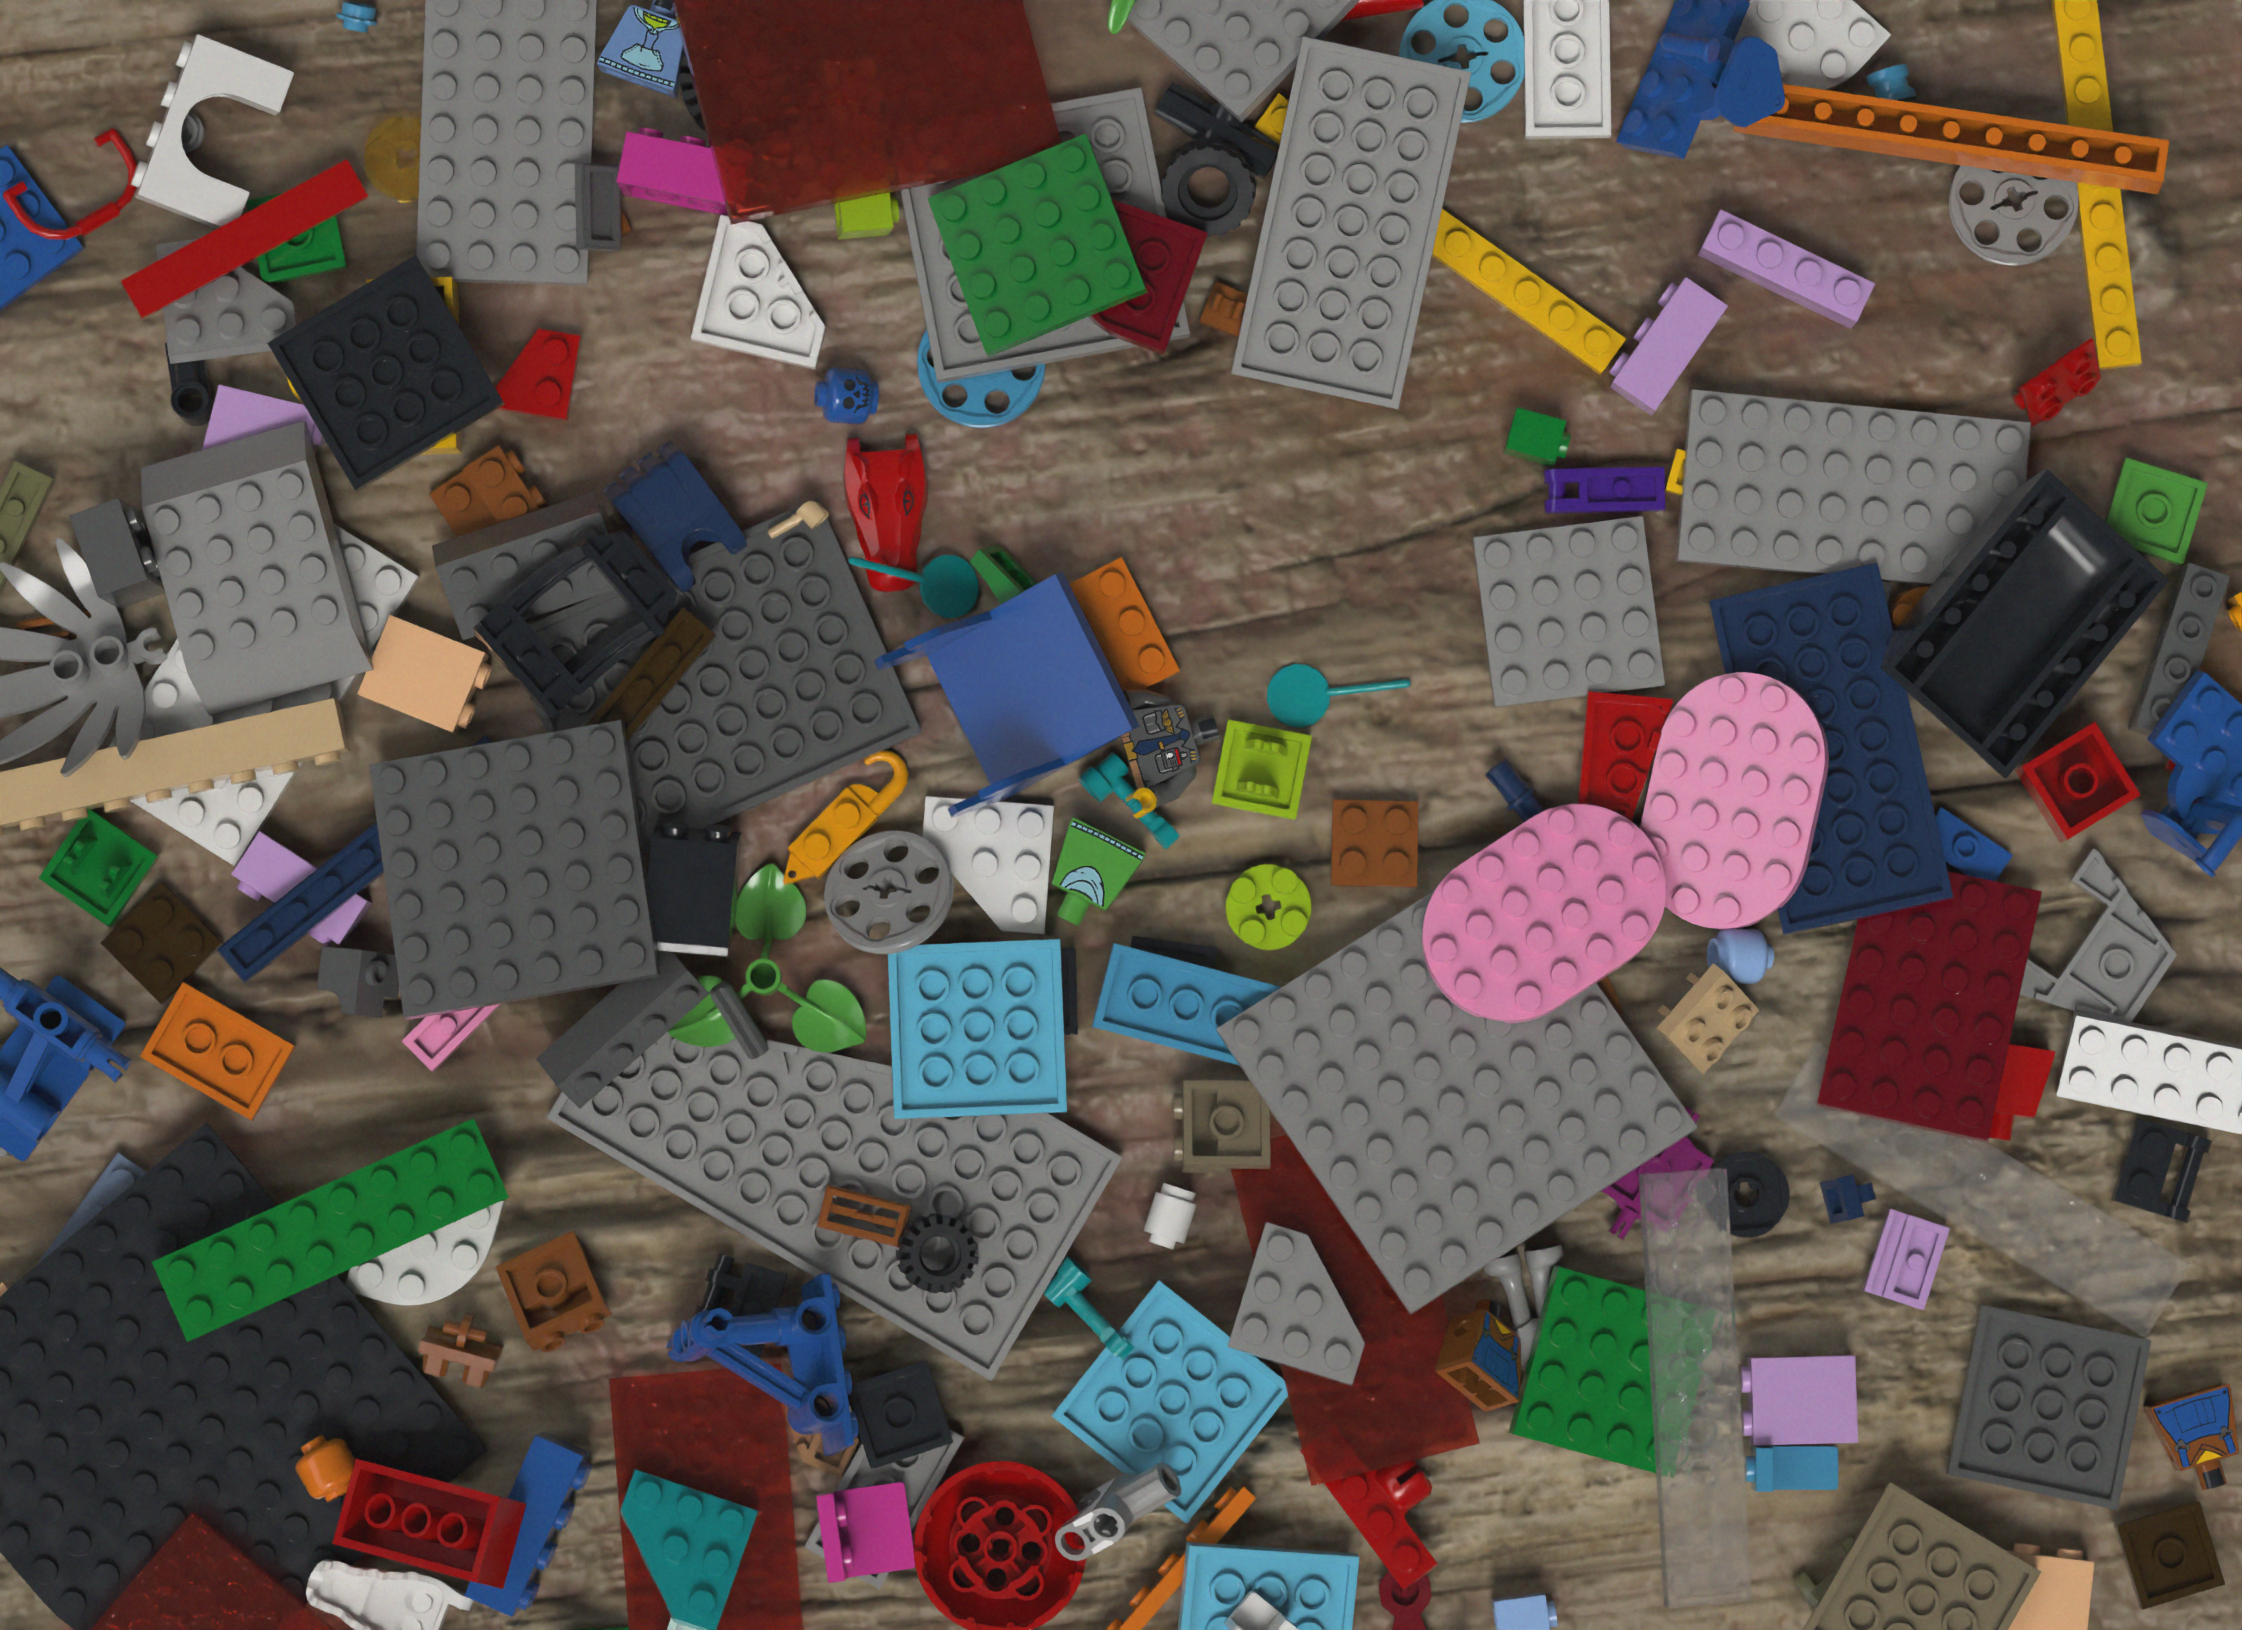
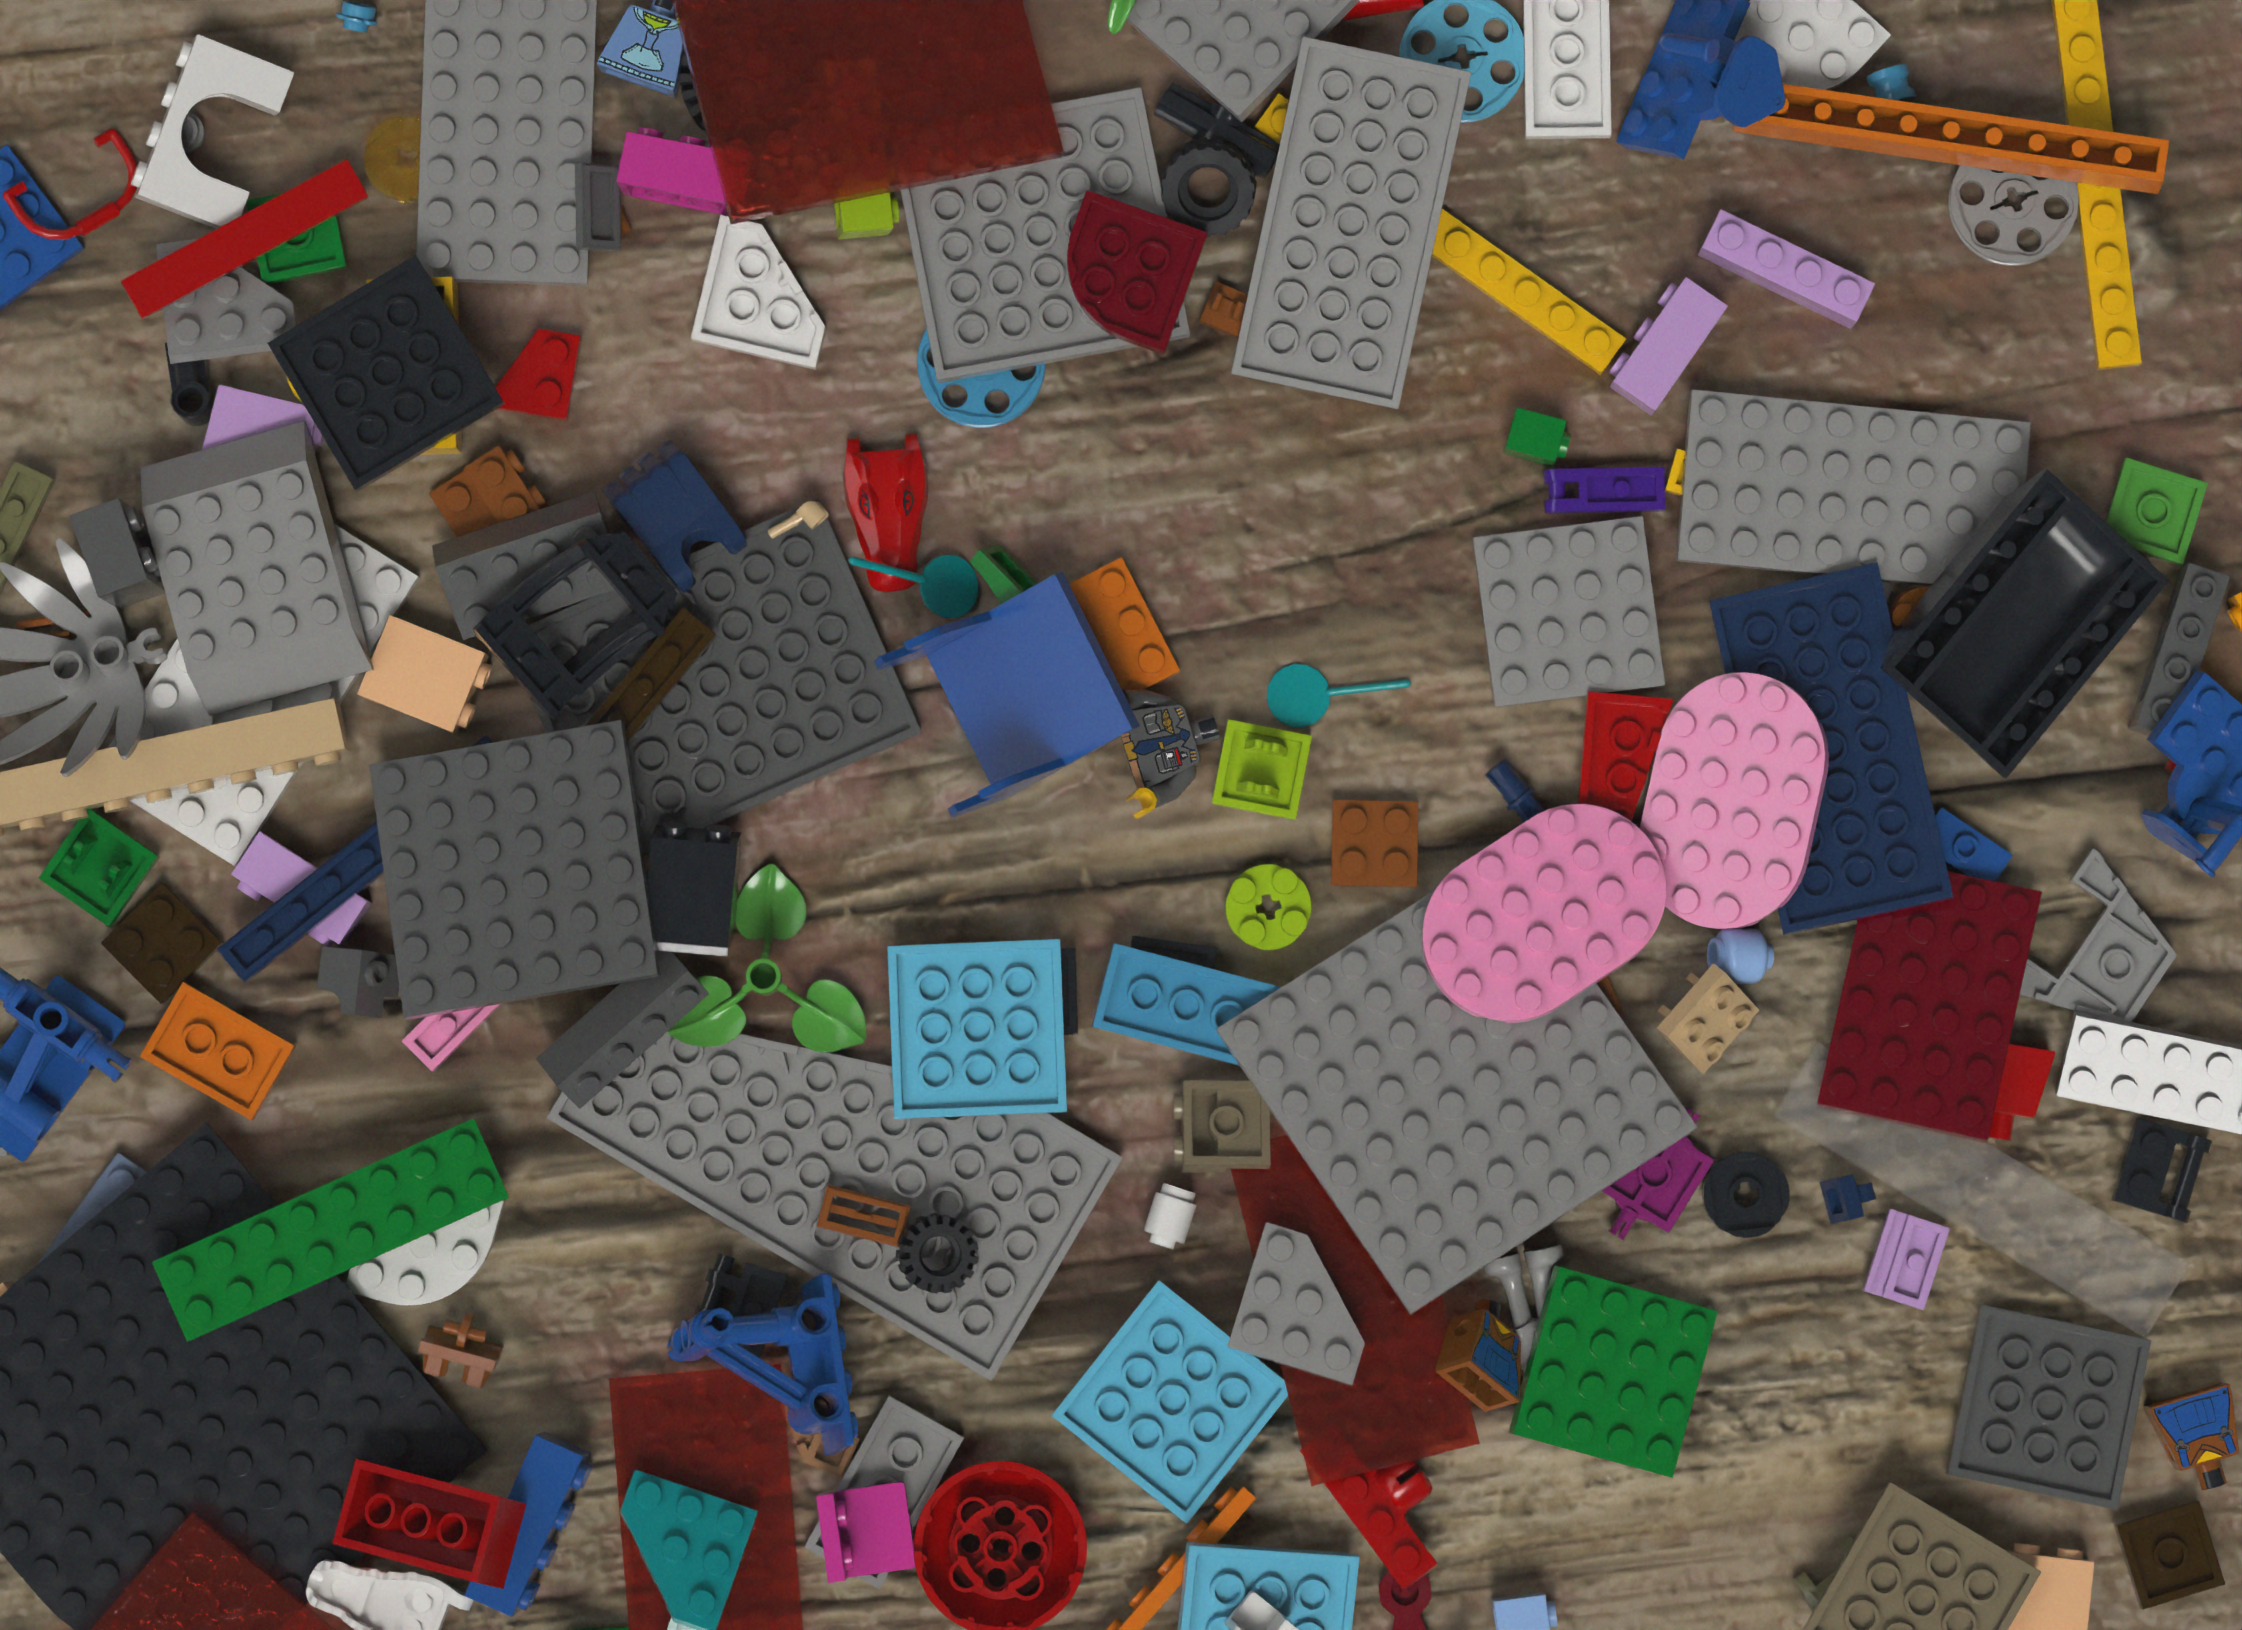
orange head [295,1435,355,1503] -> none
dark orange plate [495,1230,612,1352] -> none
dark grey axle [710,981,768,1059] -> none
light orange plate [783,750,909,885] -> none
blue head [814,367,879,424] -> none
light grey wedge [824,831,954,954] -> none
black plate [848,1360,954,1470] -> none
white plate [923,796,1054,935] -> none
green plate [927,134,1148,357] -> none
teal brick [1044,1256,1135,1360] -> none
bright green torso [1052,817,1146,927] -> none
light grey connector [1055,1462,1182,1561] -> none
teal brick [1078,752,1180,850] -> none
clear plate [1639,1168,1752,1608] -> none
lavender brick [1740,1354,1858,1445] -> none
dark azure bracket [1744,1446,1838,1492] -> none
red hinge [2012,338,2101,427] -> none
red brick [2015,722,2141,843] -> none

